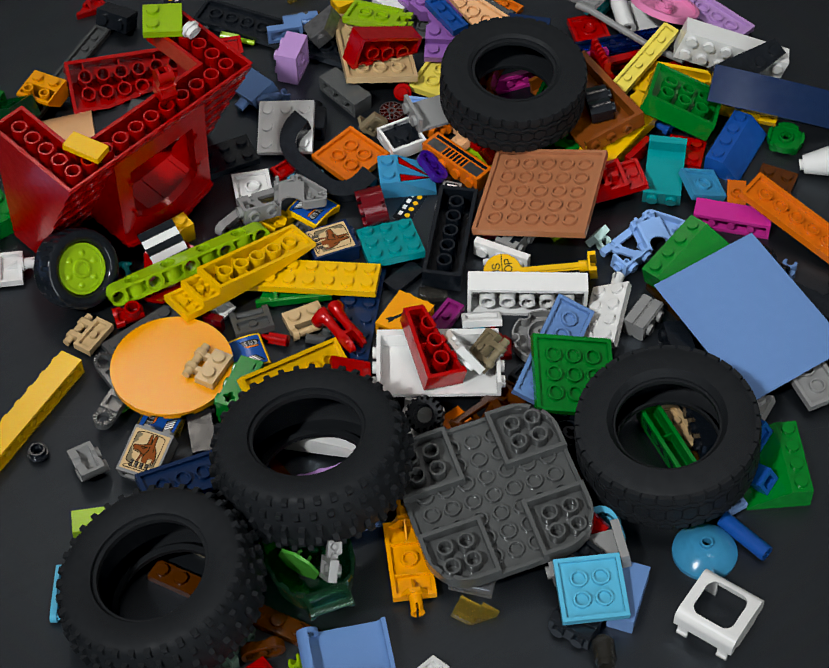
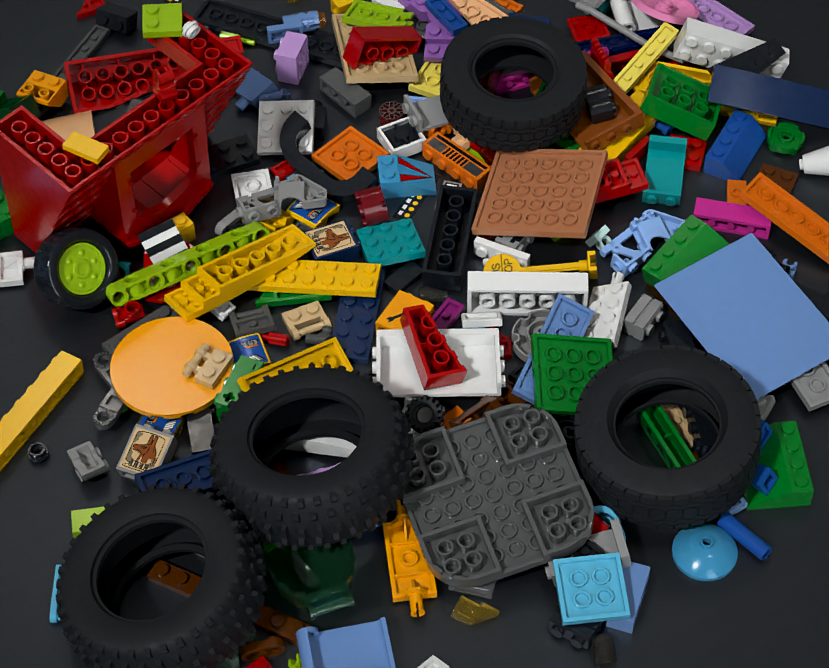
tan plate [63,313,114,356] -> none
dark red plate [202,312,225,334] -> none
bright green piece [278,549,319,580] -> none
flat silver slope [303,5,340,48] -> none
red piece [311,300,367,353] -> none
light grey hinge [319,540,342,583] -> none
red tile [329,355,371,377] -> none
dark tan bracket [357,111,388,137] -> none
red plate [394,83,412,101] -> none
dark purple plate [417,150,448,183] -> none
white wing [444,329,485,375] -> none
dark tan plate [469,327,511,375] -> none
white piece [673,569,764,661] -> none
dark azure plate [678,168,727,201] -> none

